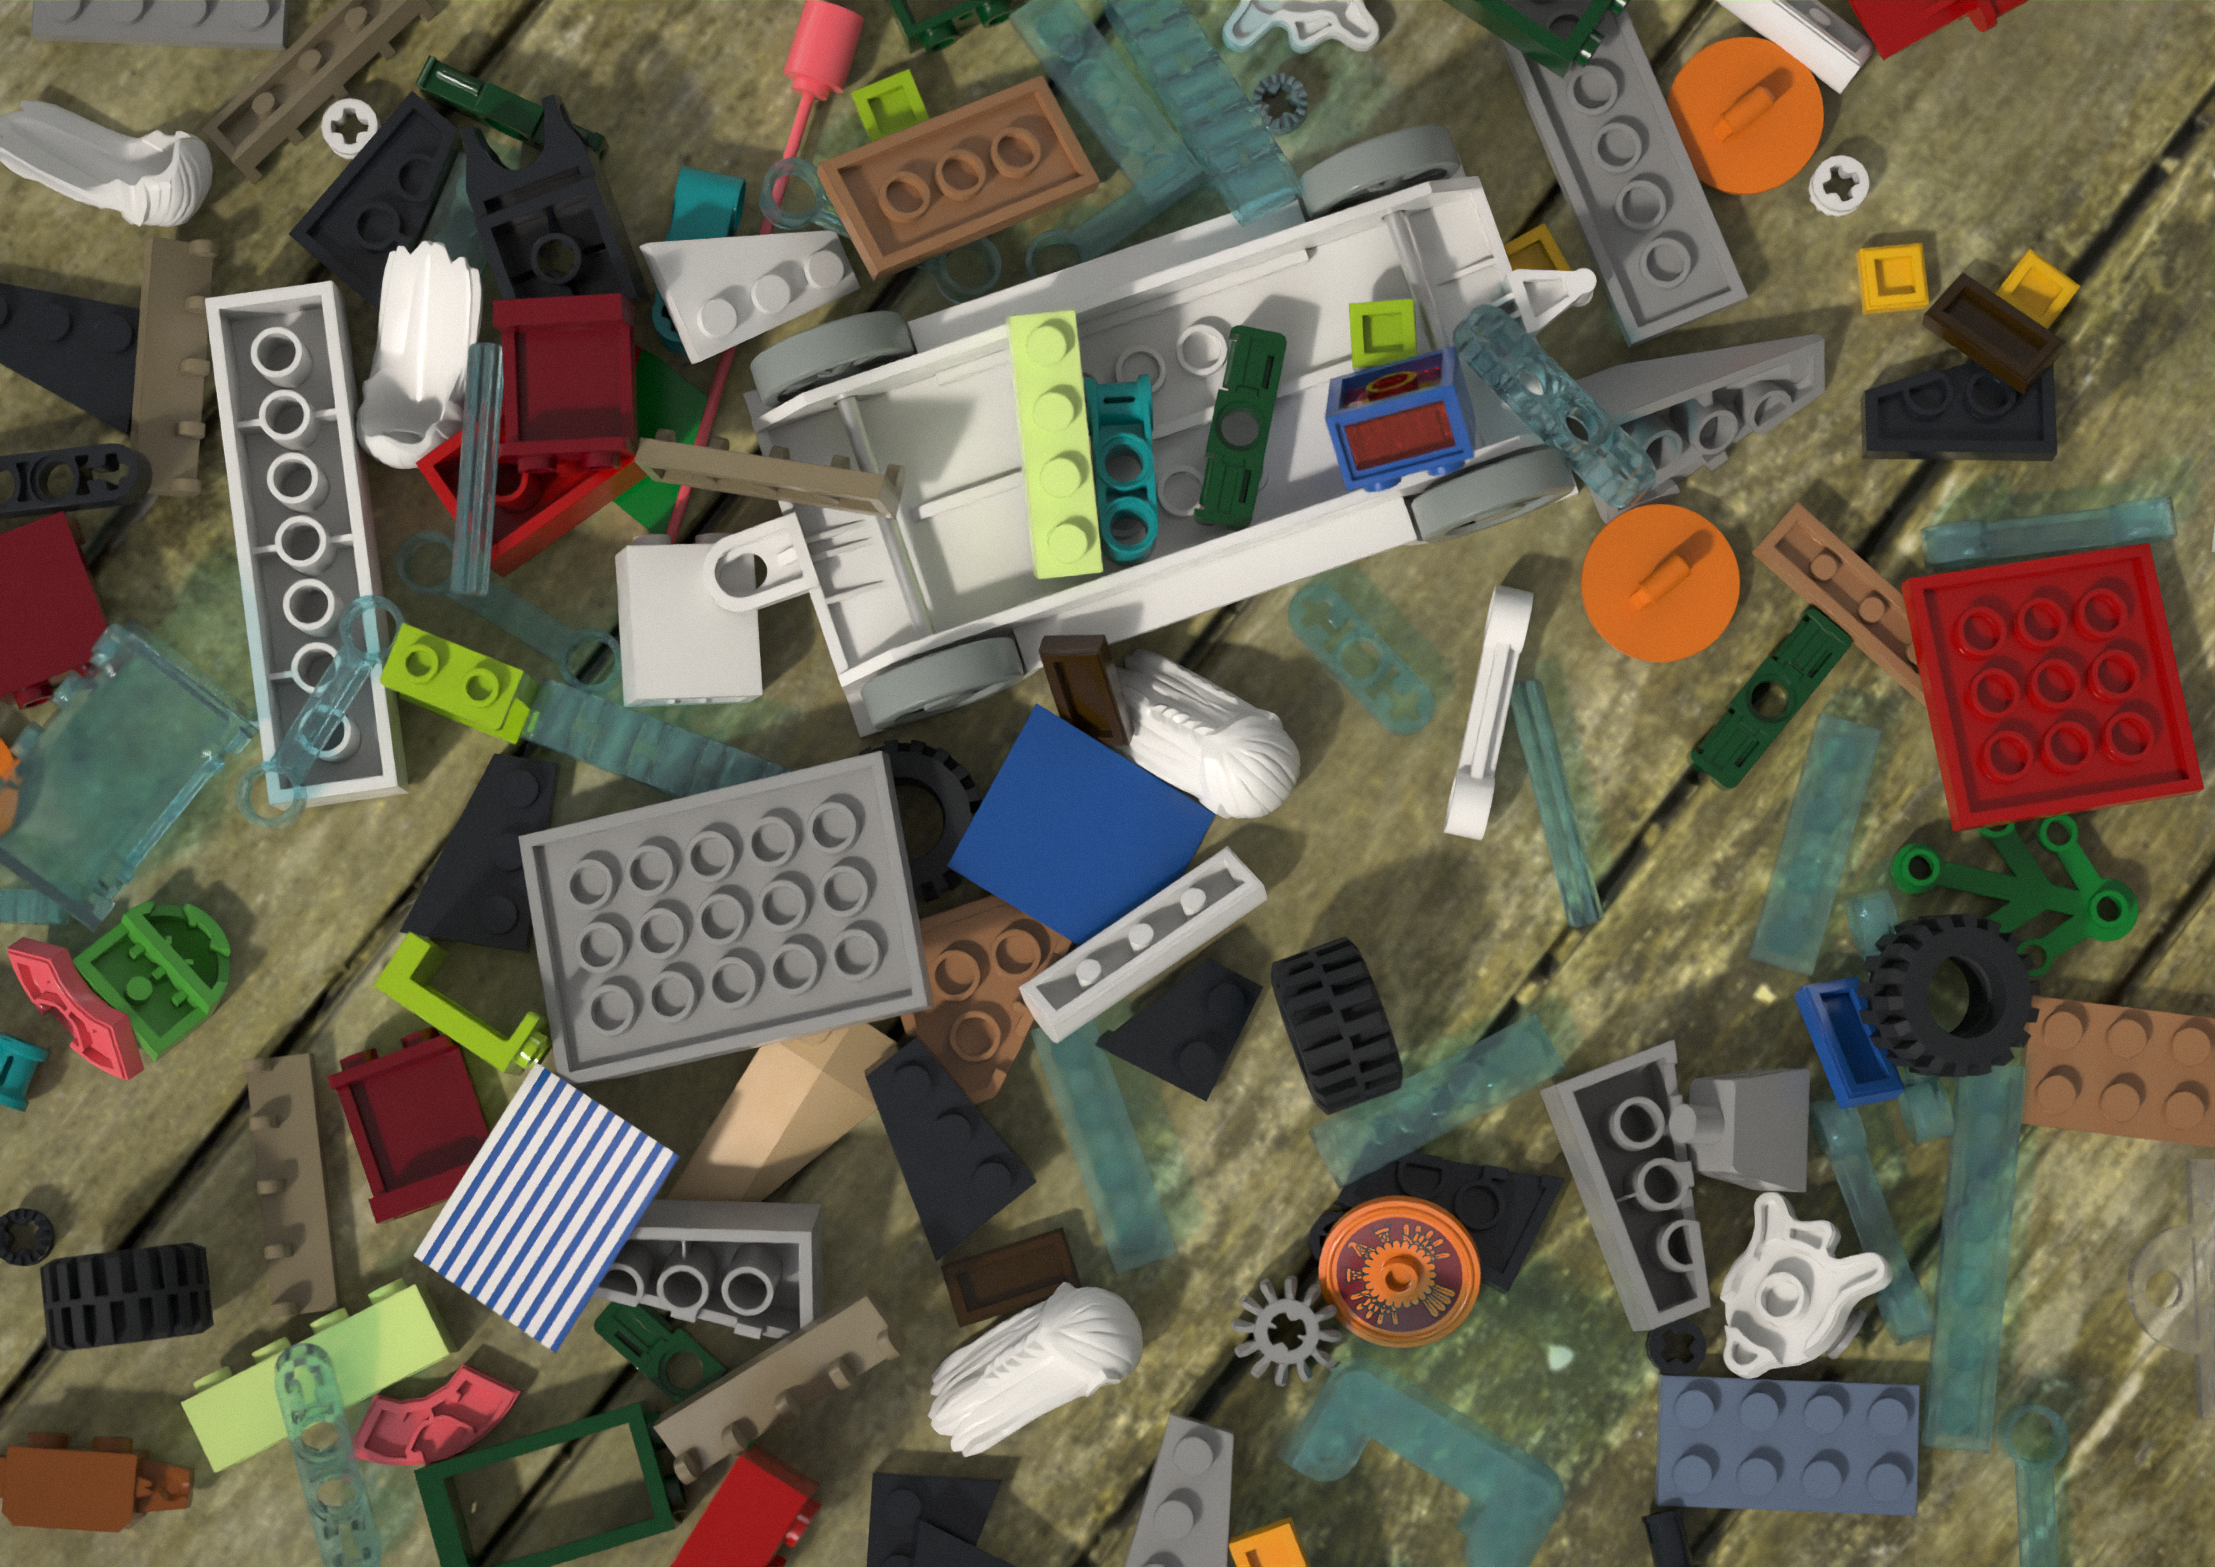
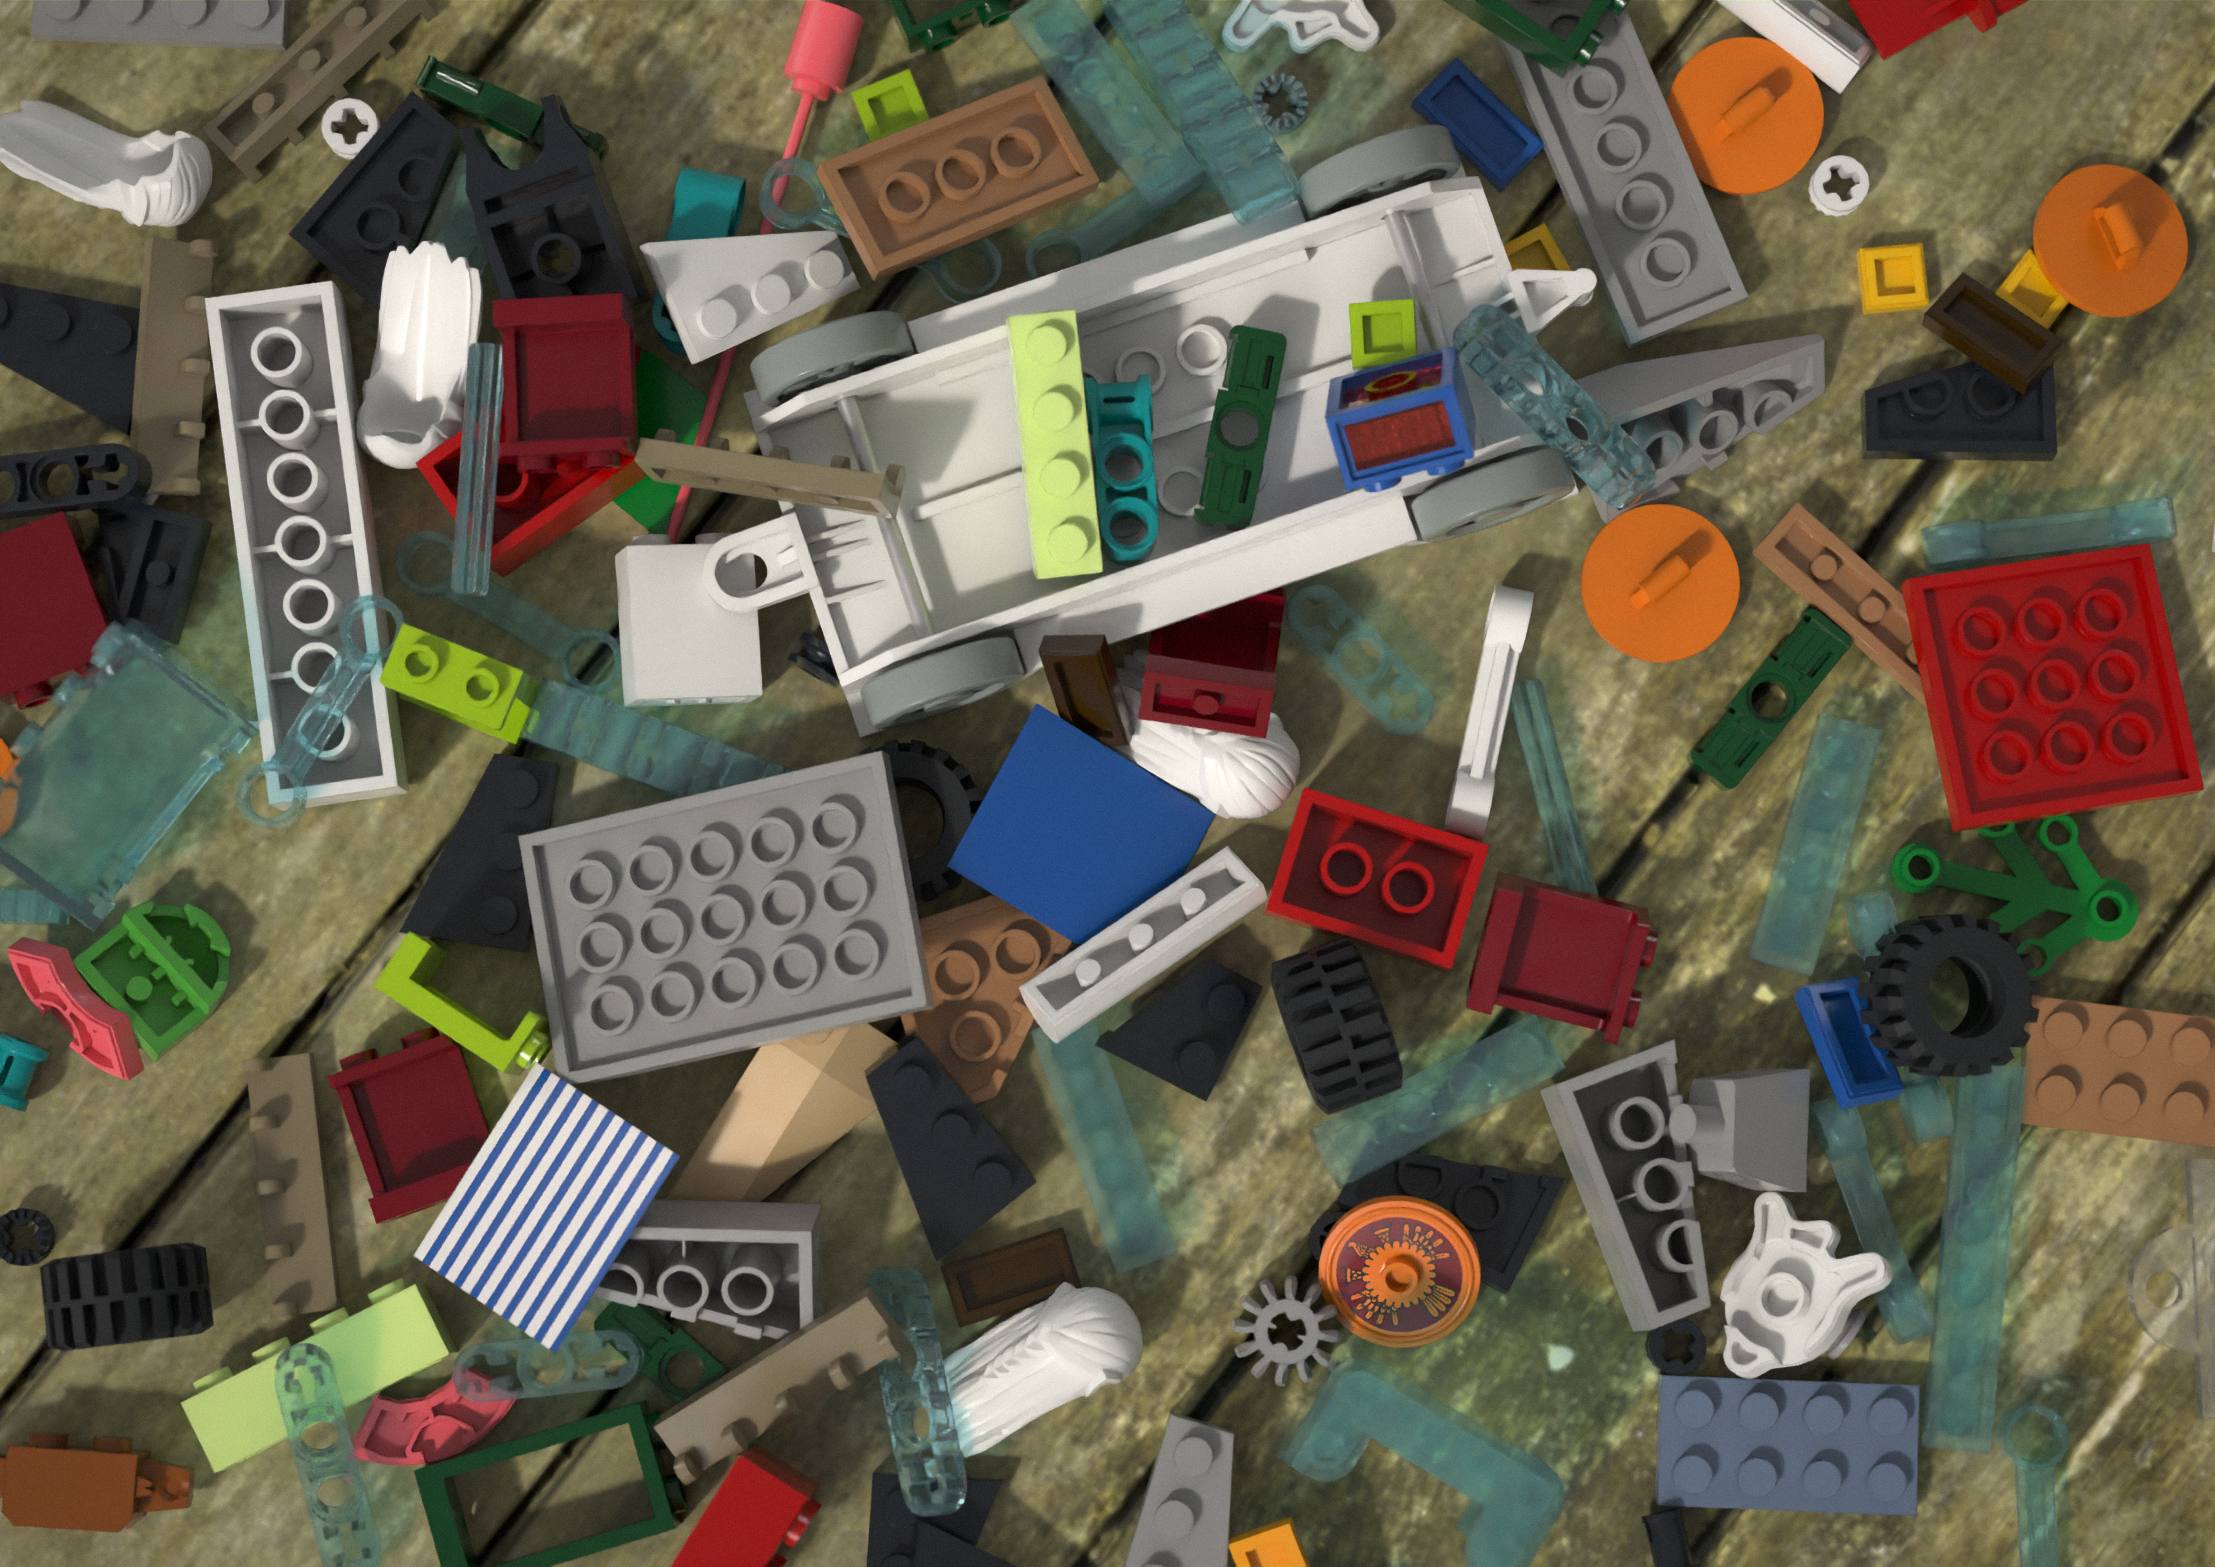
none -> black wing [91,502,213,645]
none -> clear light blue beam [452,1327,644,1403]
none -> black bush [787,632,840,688]
none -> clear light blue beam [864,1266,967,1517]
none -> dark red panel [1138,588,1287,739]
none -> red brick [1263,787,1490,972]
none -> blue tile [1411,57,1545,193]
none -> dark red panel [1466,871,1658,1045]
none -> orange shield [2033,164,2188,318]

